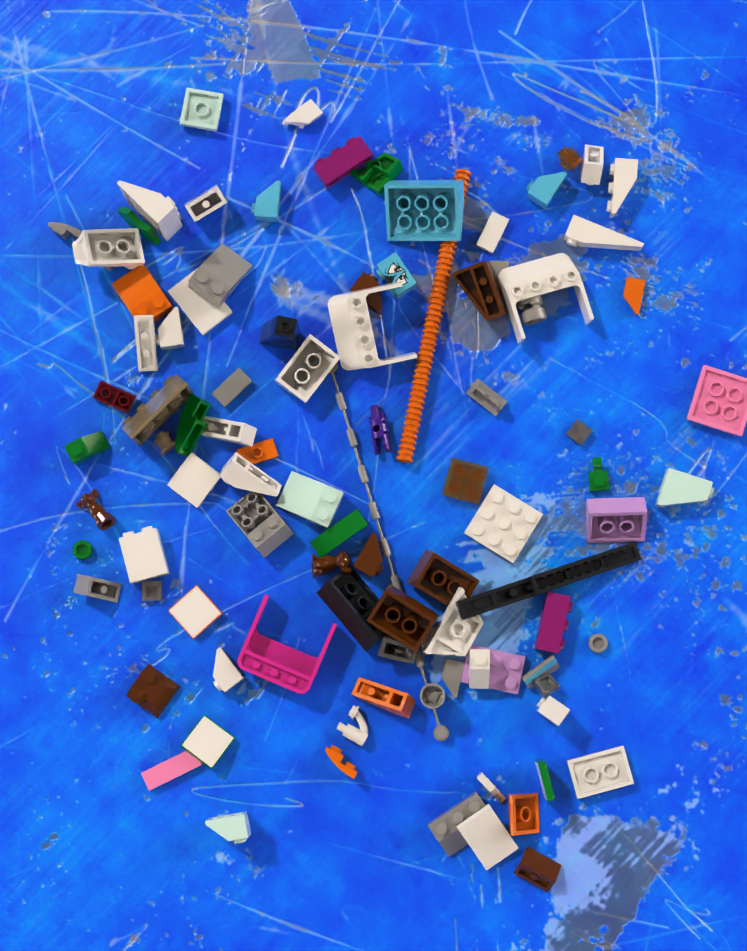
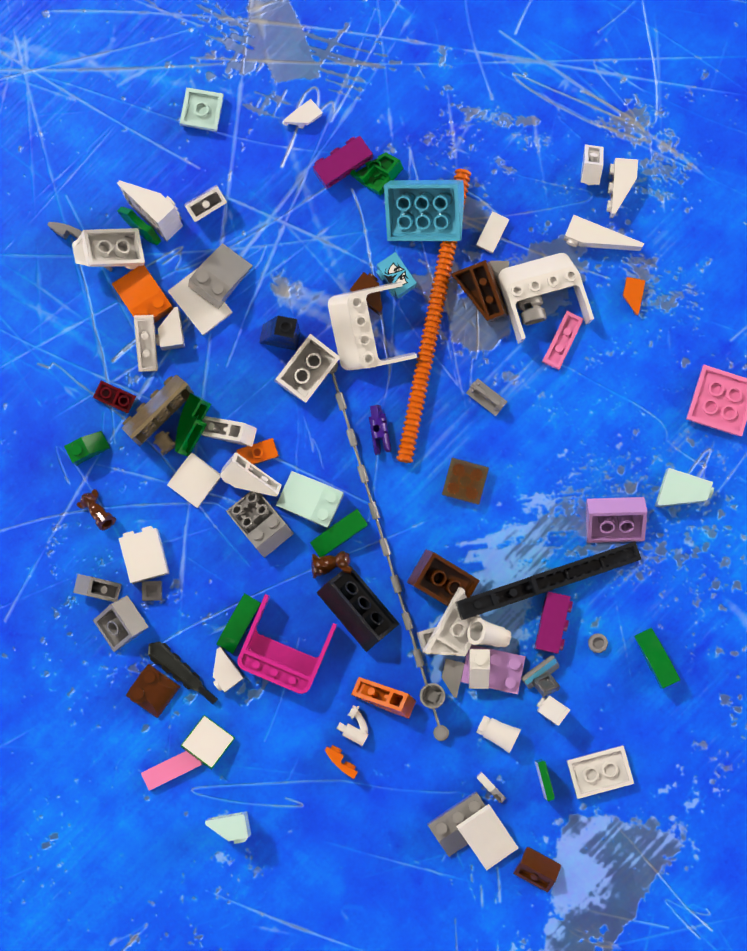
green tile [73,540,93,560] -> none
white tile [168,585,223,639] -> none
light grey tile [212,368,253,408] -> none
medium azure slope [251,181,282,222] -> none
reddish brown slope [353,533,384,578] -> none
reddish brown slope [367,584,439,652] -> none
flat silver slope [377,636,419,664] -> none
white plate [464,484,543,563] -> none
orange slope [508,793,540,836] -> none
medium azure slope [526,172,567,209] -> none
clear orange plate [557,146,584,171] -> none
flat silver tile [565,419,593,446] -> none
green plate [588,457,609,492] -> none
none -> light grey slope [93,595,148,652]
none -> pearl dark grey sword [148,642,218,704]
none -> green slope [217,593,261,654]
none -> white plant [467,618,512,647]
none -> white plant [476,715,521,754]
none -> bright pink tile [542,311,584,370]
none -> green slope [634,628,680,689]

